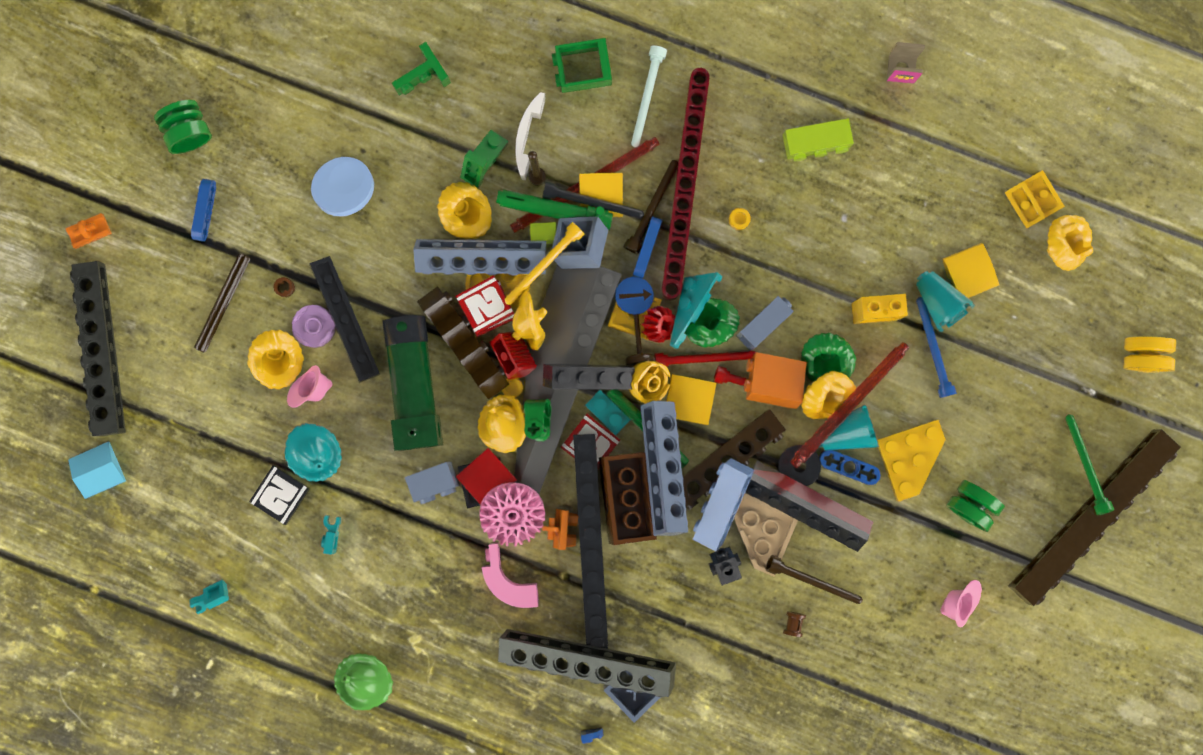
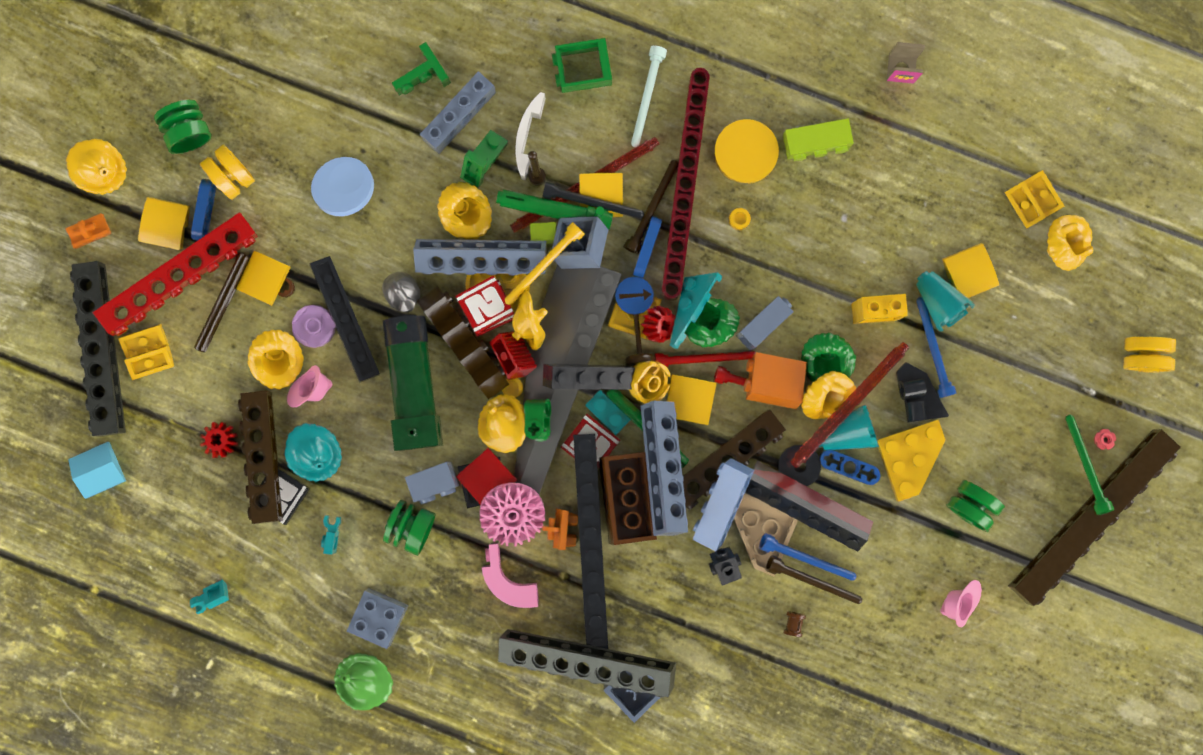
blue tile [581,728,604,744] -> none
none -> yellow piece [66,138,127,195]
none -> red brick [92,212,258,336]
none -> yellow slope [118,324,174,380]
none -> yellow slope [138,197,190,250]
none -> yellow wheel [200,144,255,200]
none -> red gear [200,422,238,458]
none -> yellow slope [236,251,291,306]
none -> dark brown brick [238,390,283,524]
none -> sand blue brick [347,588,409,649]
none -> flat silver piece [382,272,420,312]
none -> green wheel [383,499,436,556]
none -> sand blue brick [420,71,496,154]
none -> yellow tile [714,119,779,184]
none -> blue piece [759,533,857,581]
none -> black panel [896,362,949,423]
none -> coral plate [1094,429,1116,450]

